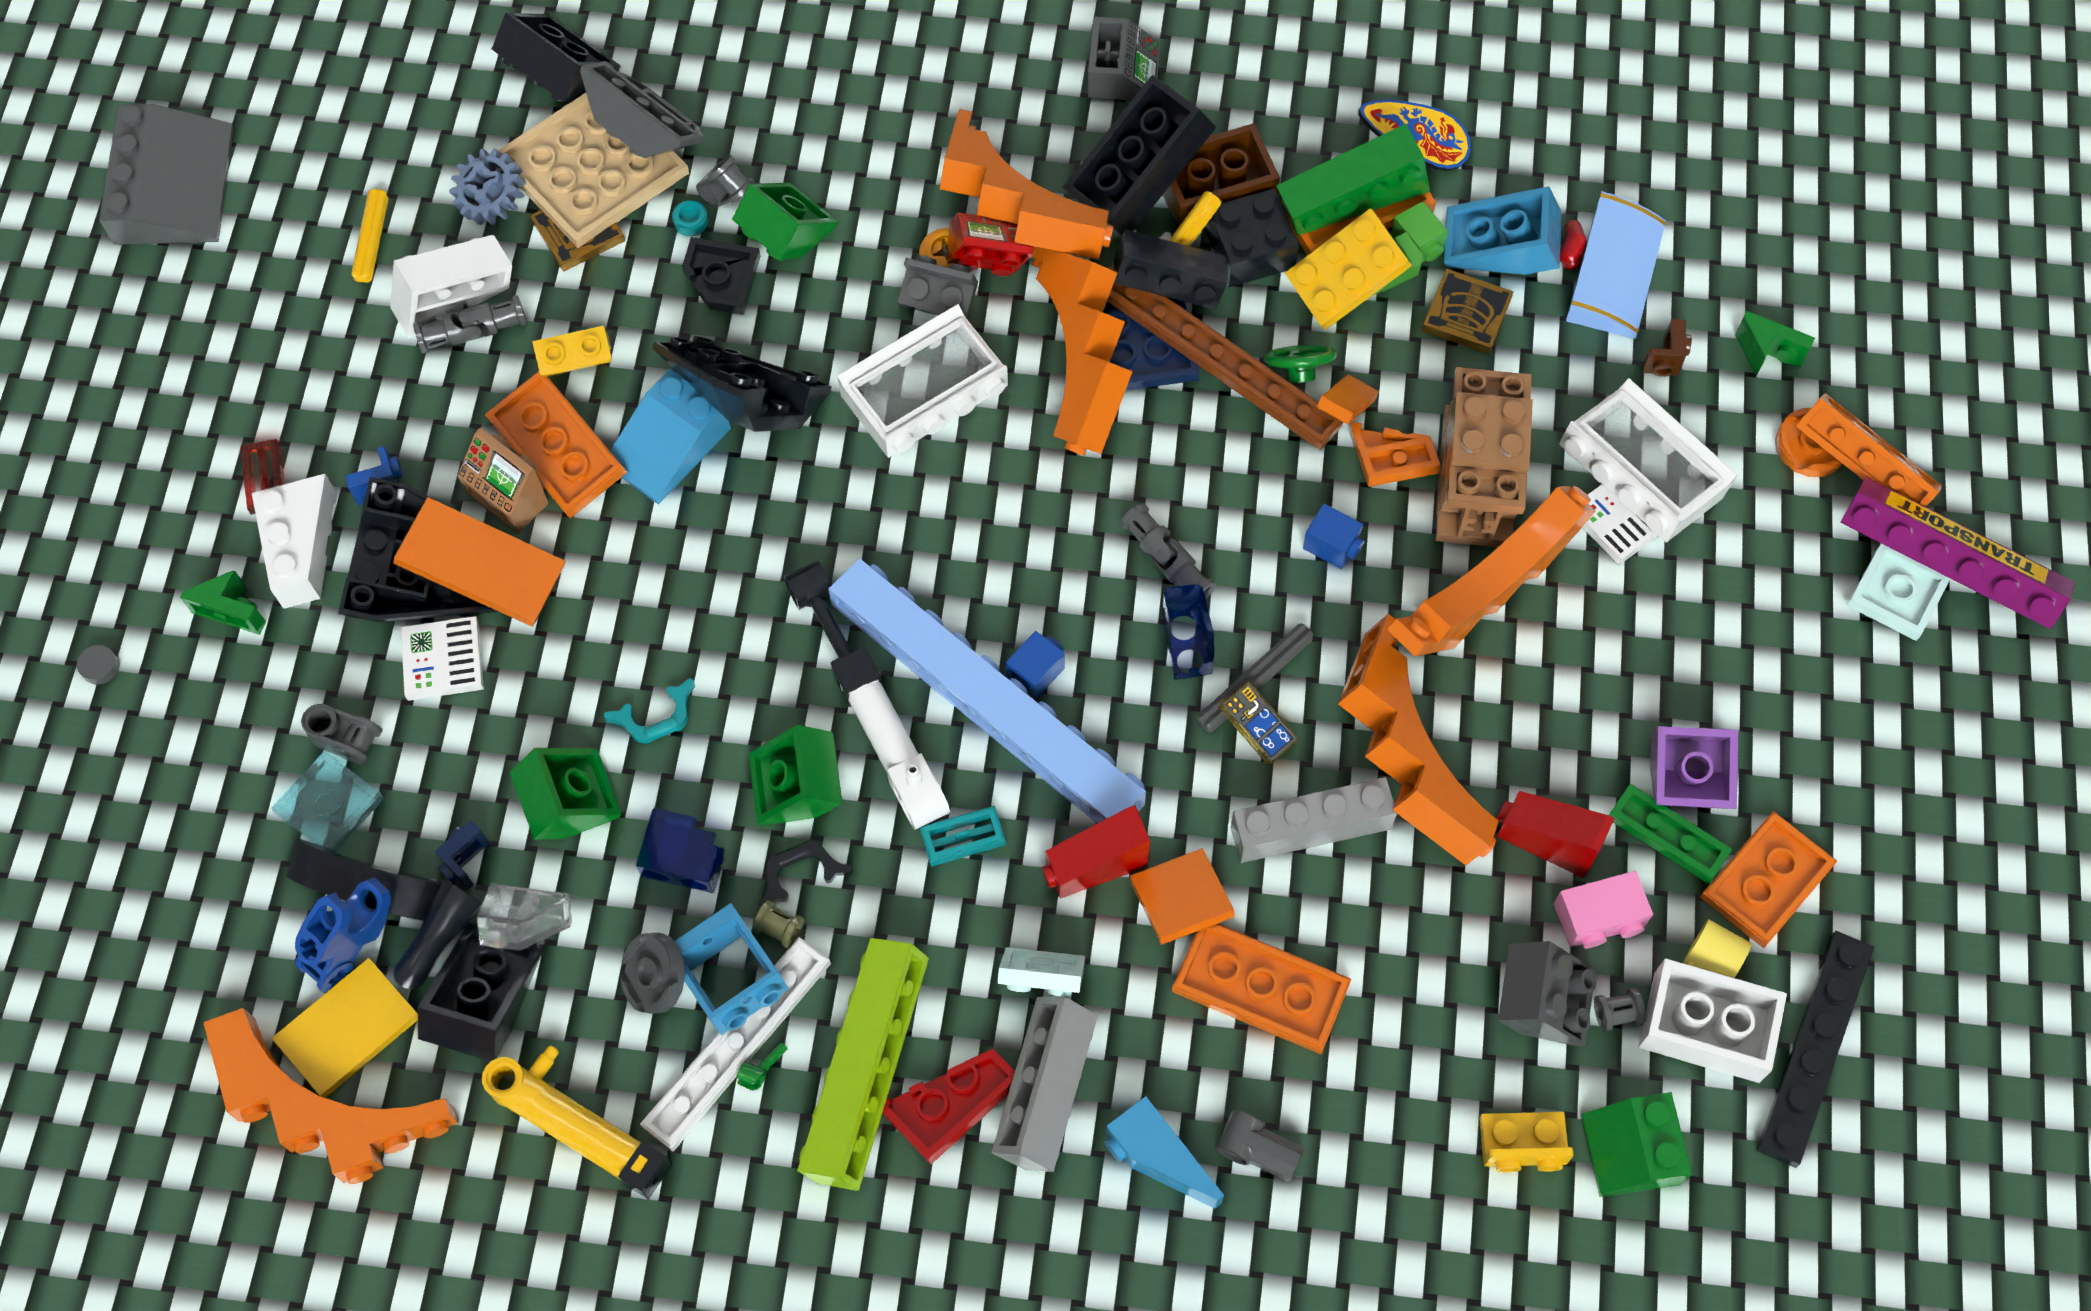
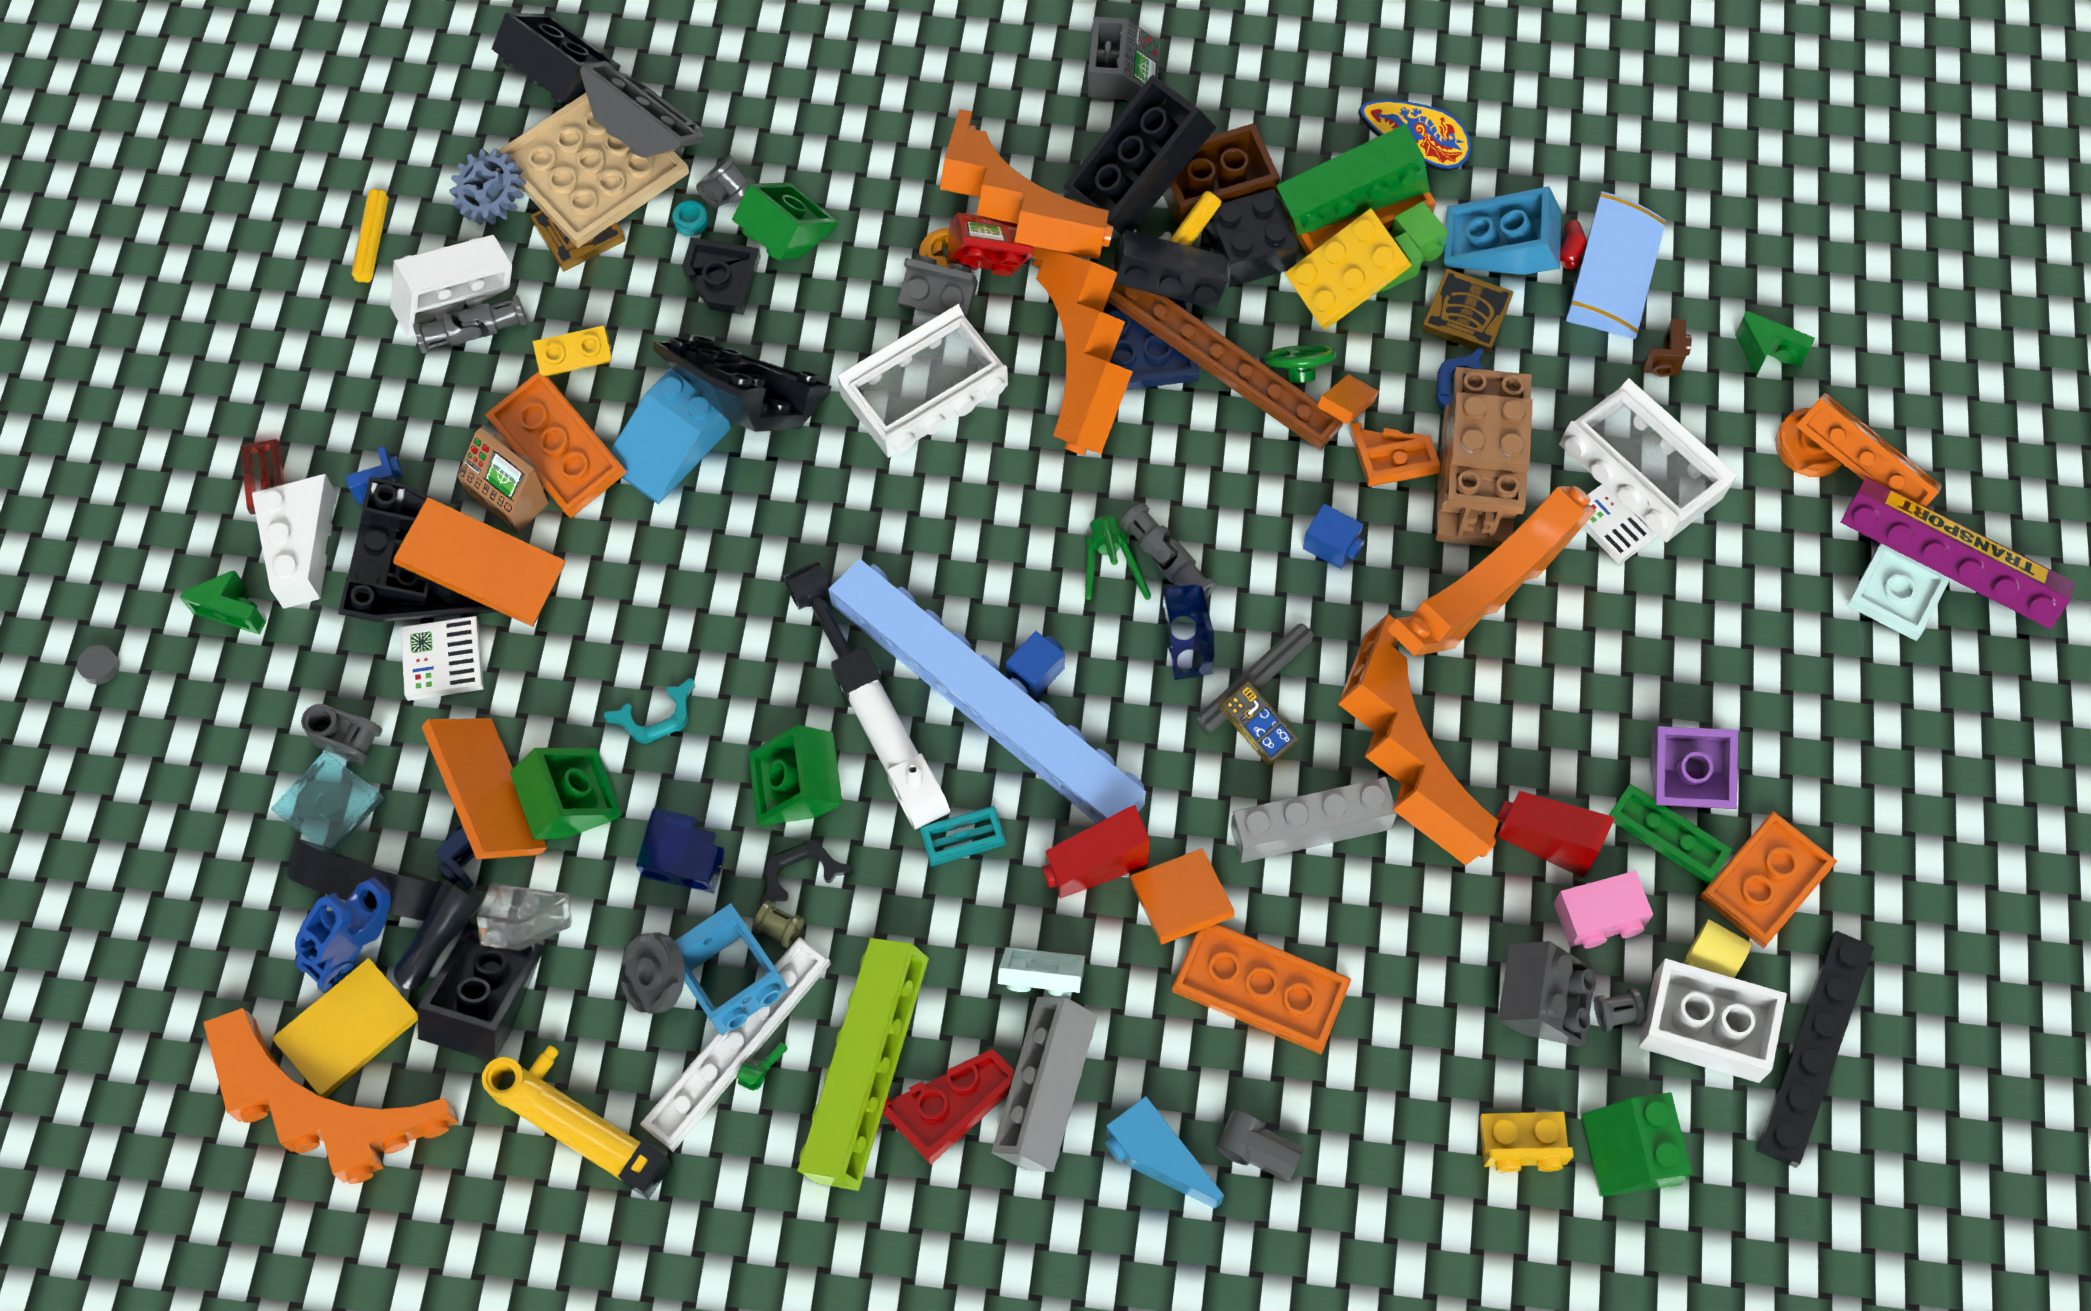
dark grey slope [99,104,234,244] -> none
none -> orange tile [421,718,547,859]
none -> green plant [1085,516,1151,600]
none -> blue helmet [1436,348,1484,410]

